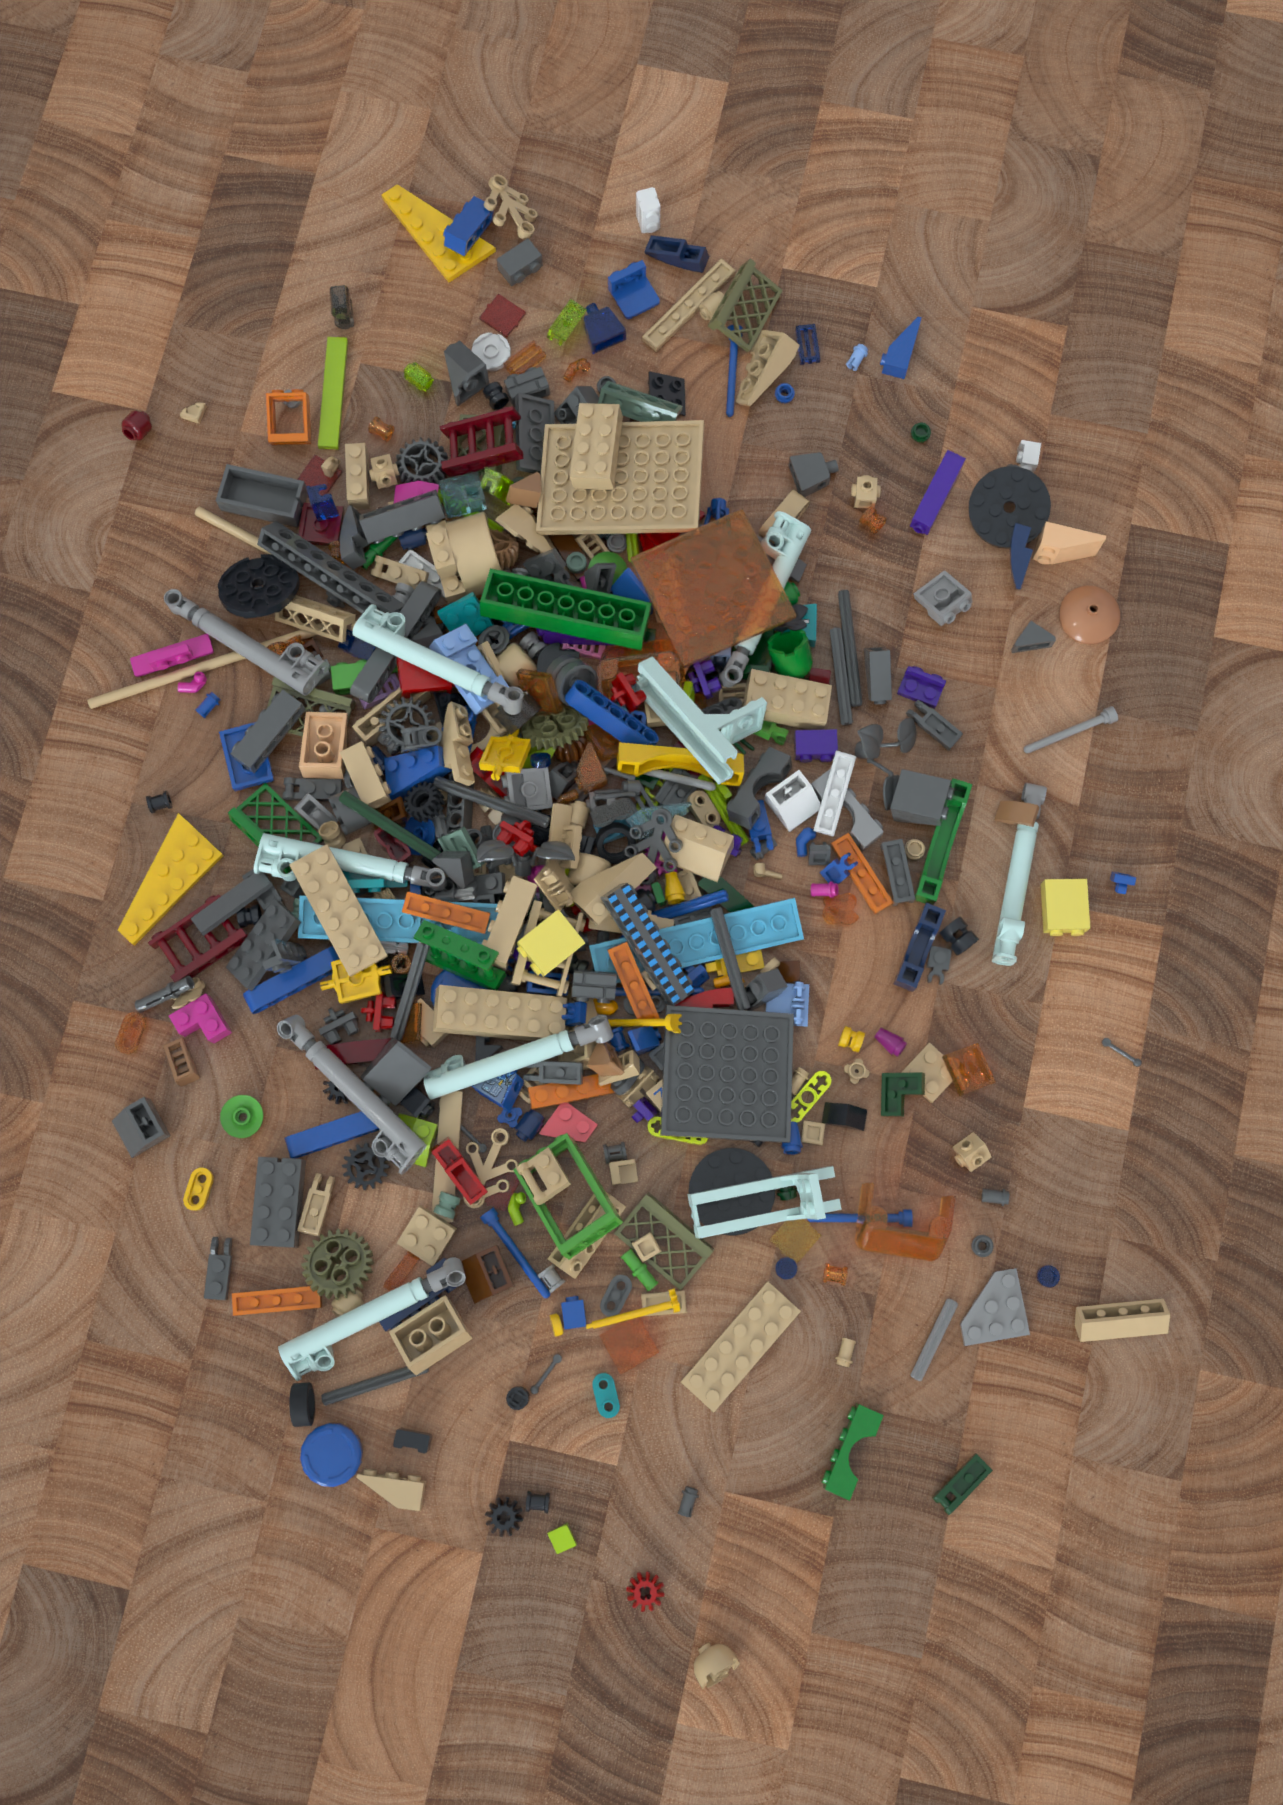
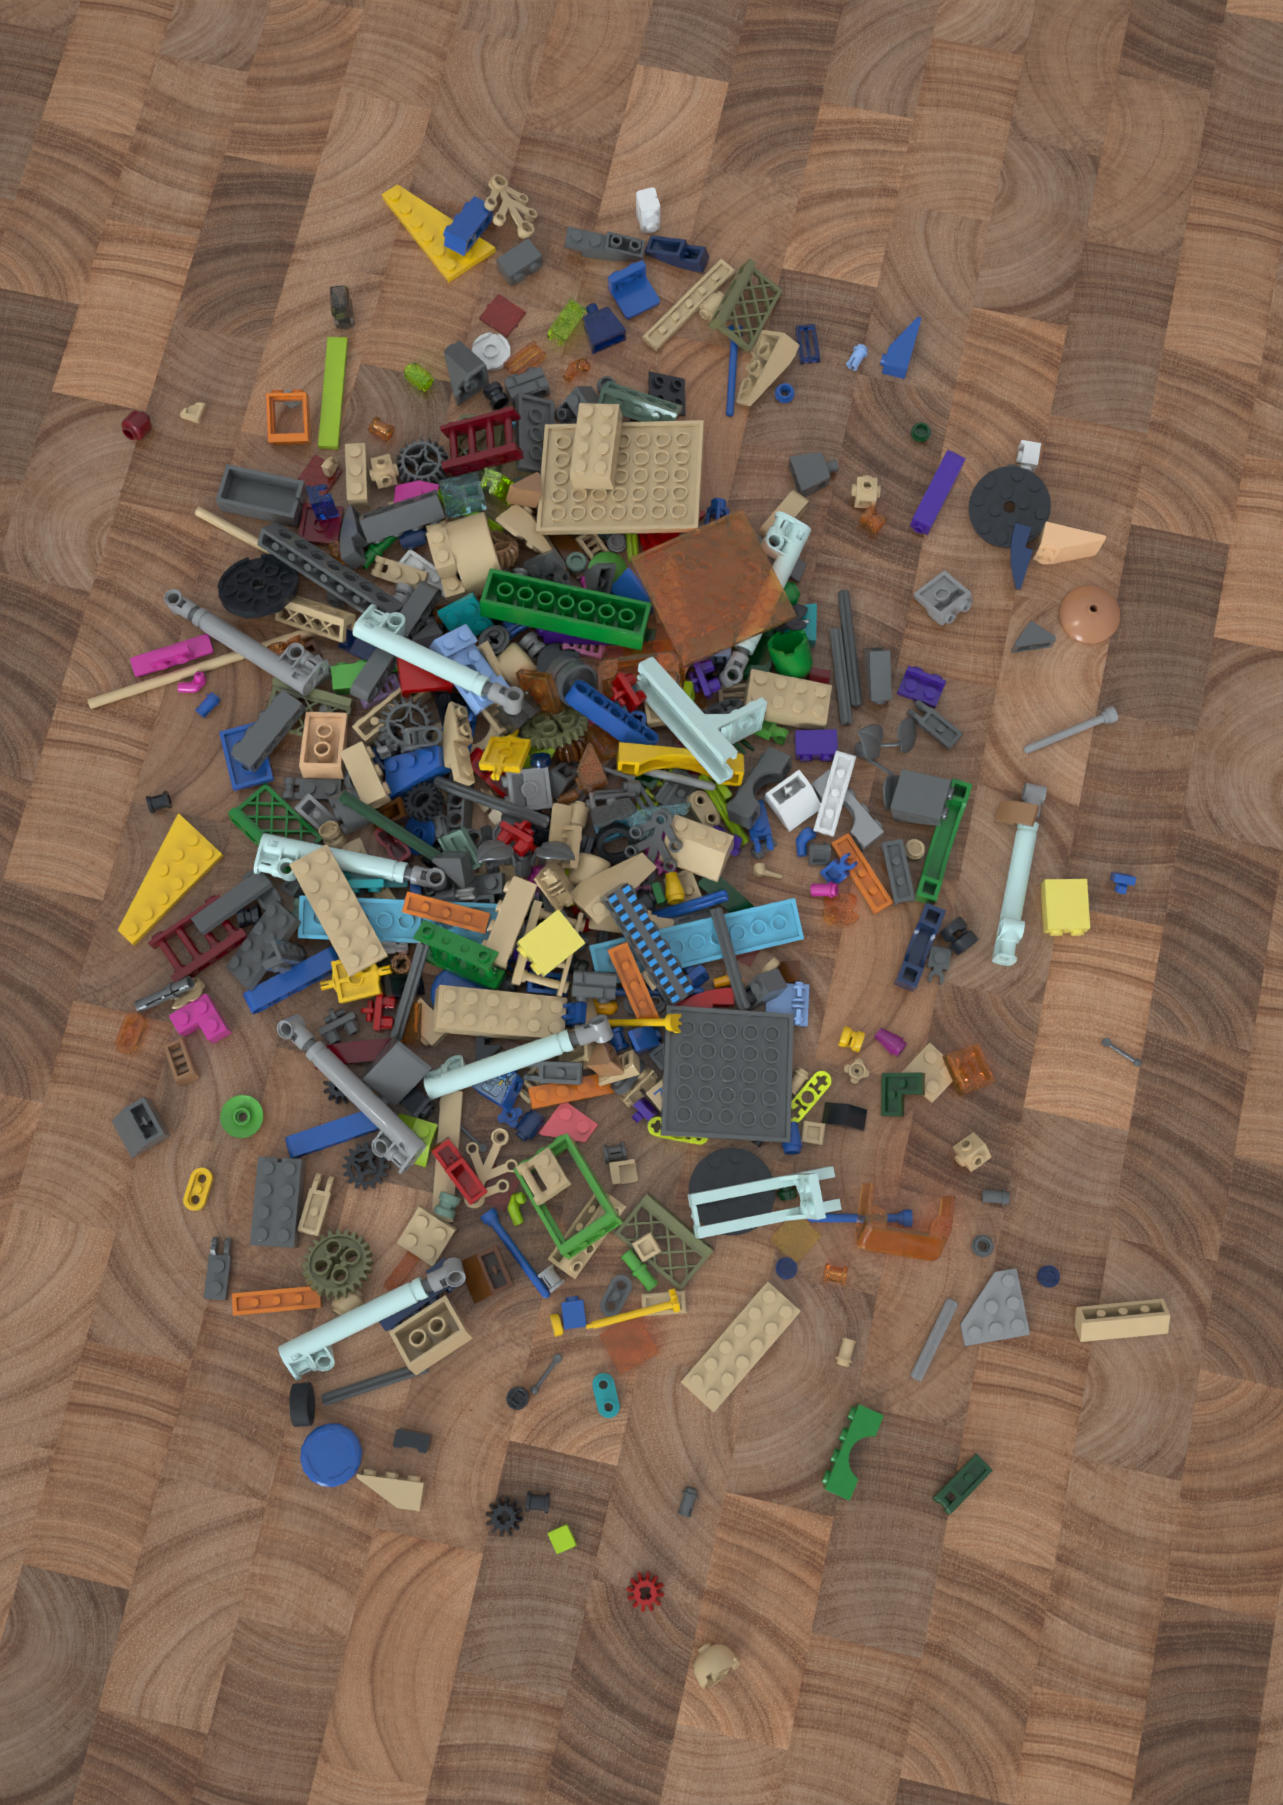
yellow hinge [705,949,764,976] -> none
none -> light grey hand [374,739,392,760]
none -> dark grey slope [564,226,645,261]

